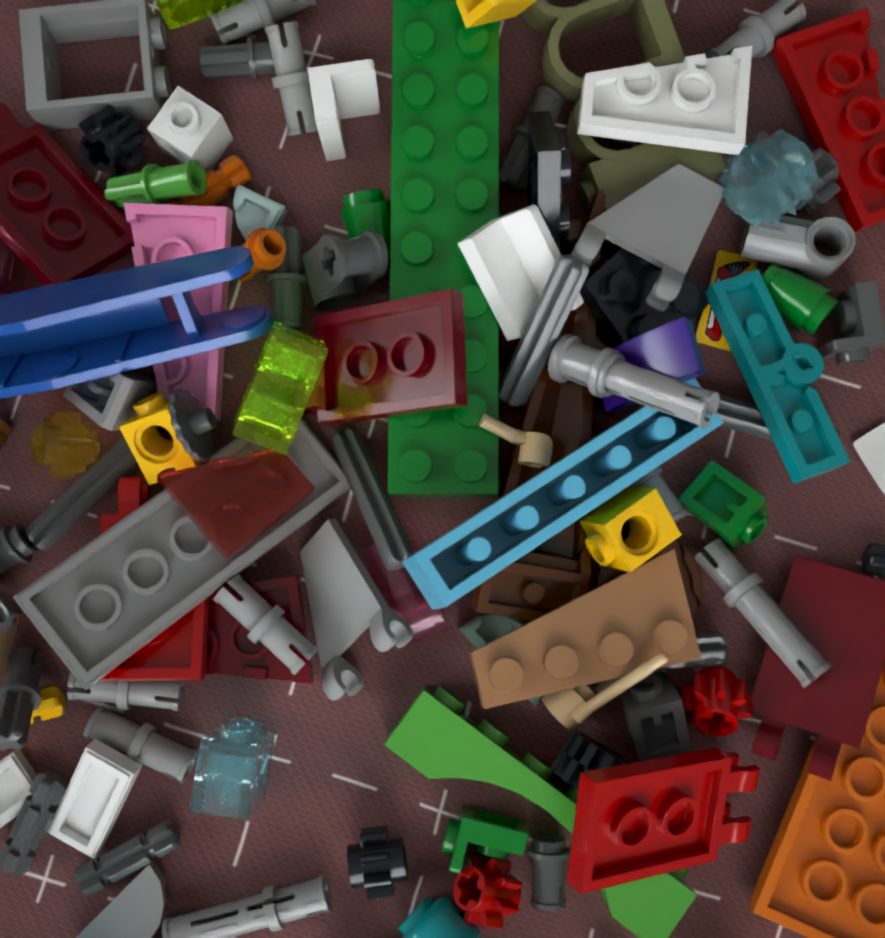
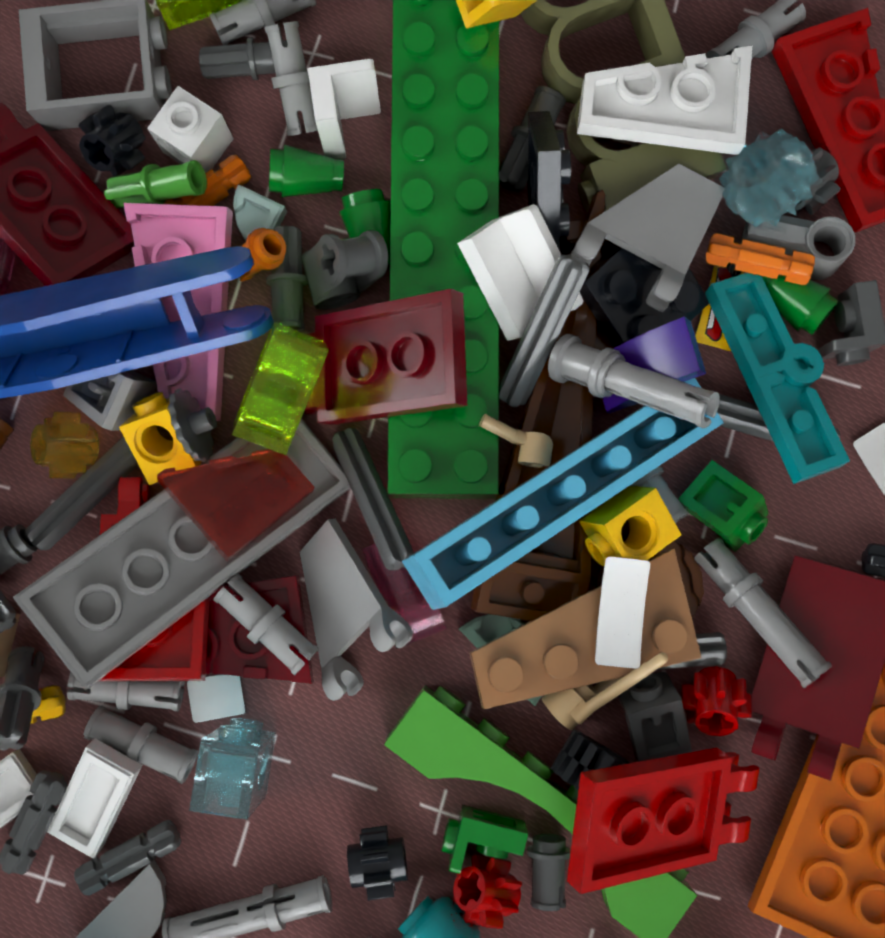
none -> white sticker [187,674,245,723]
none -> green cone [269,144,344,198]
none -> white sticker [595,556,650,669]
none -> orange axle [705,233,815,286]

